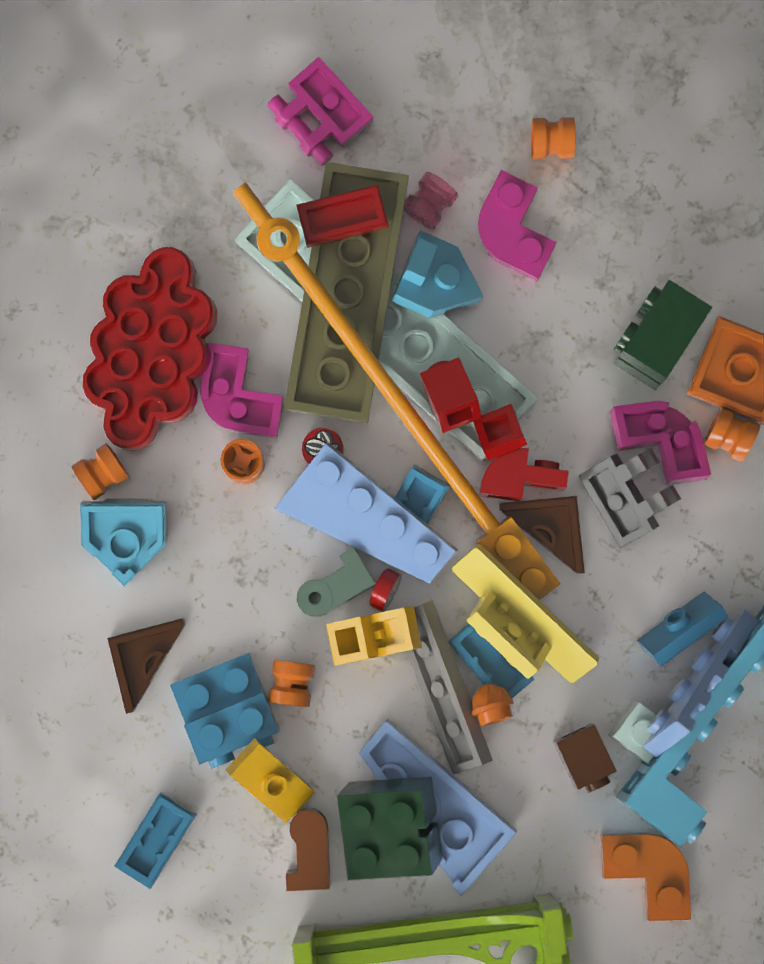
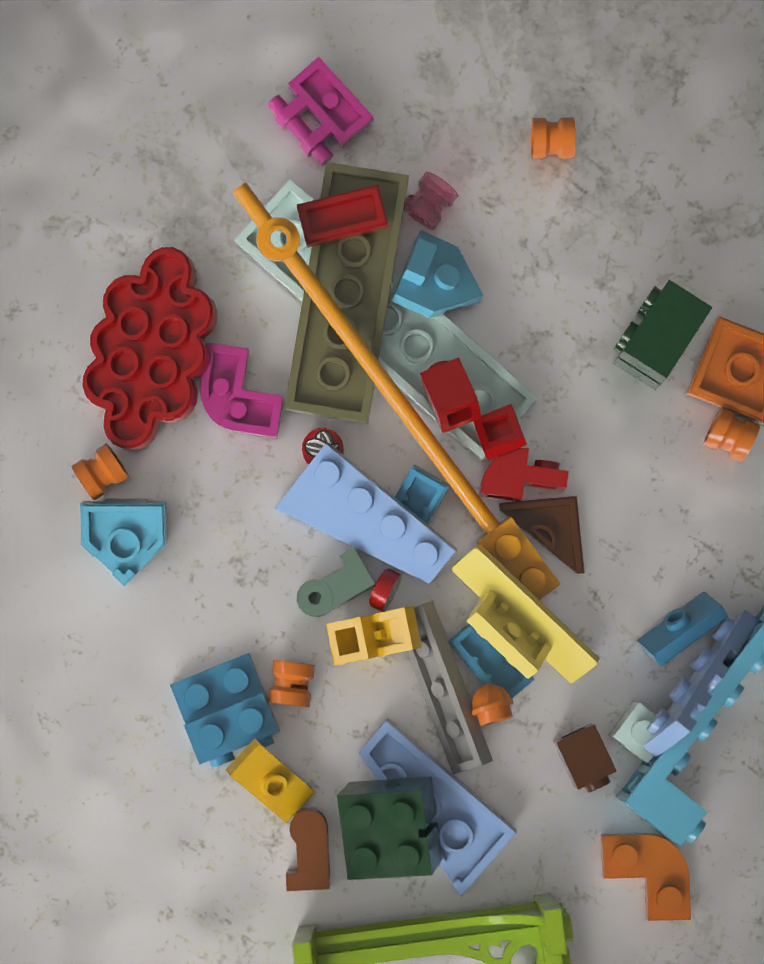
reddish brown tile [107,618,186,714] -> none
dark azure plate [114,792,197,889] -> none
orange wheel [220,438,265,484] -> none
dark pink plate [478,170,557,282] -> none
plate [578,448,681,548] -> none
dark pink plate [609,401,711,485] -> none

